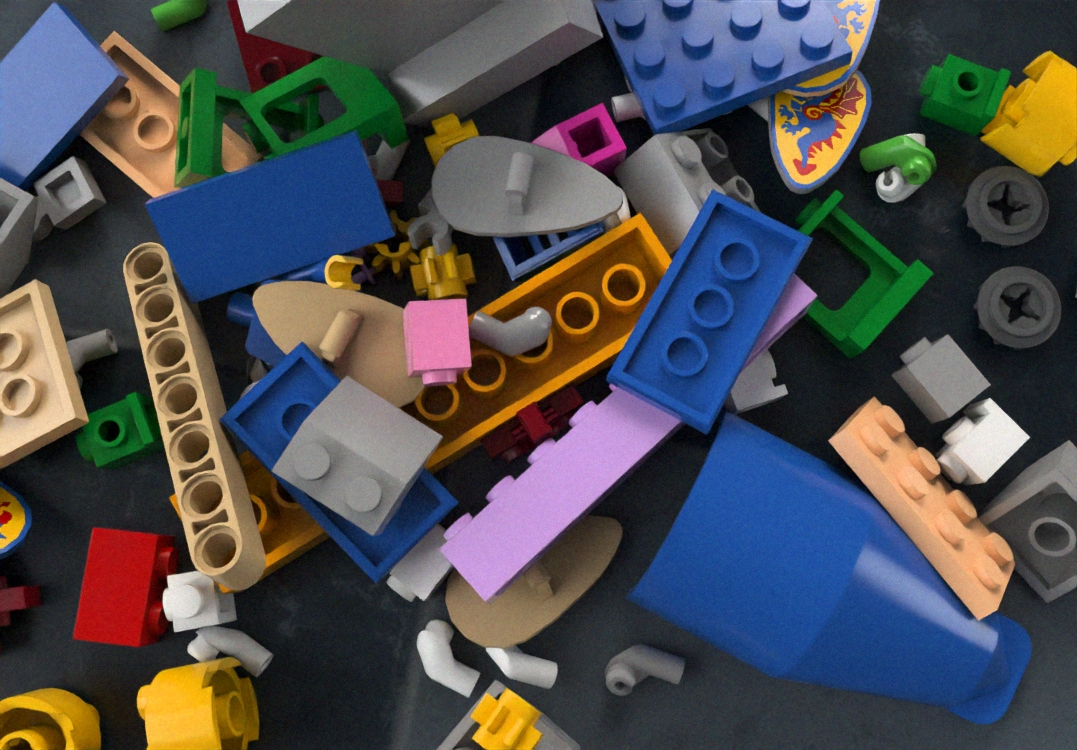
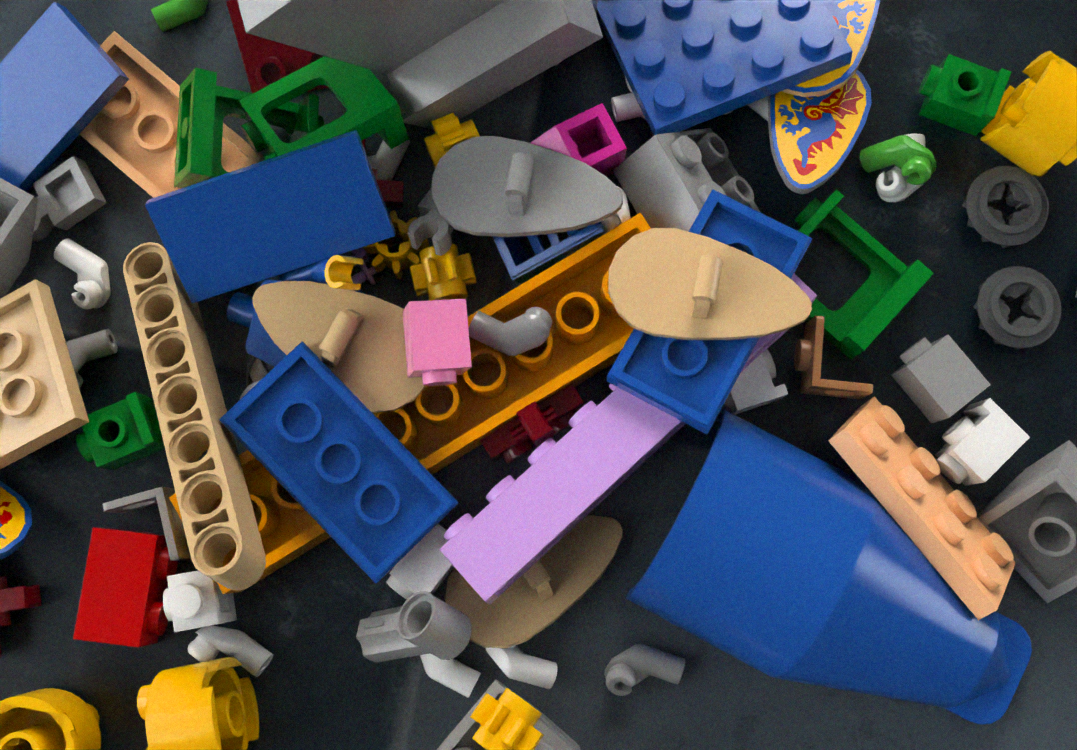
light grey slope [271,376,443,536] -> none
none -> white arm [54,238,111,309]
none -> light grey bracket [102,487,191,561]
none -> light grey piece [356,591,472,663]
none -> tan shield [608,228,812,340]
none -> medium nougat bracket [794,316,873,399]

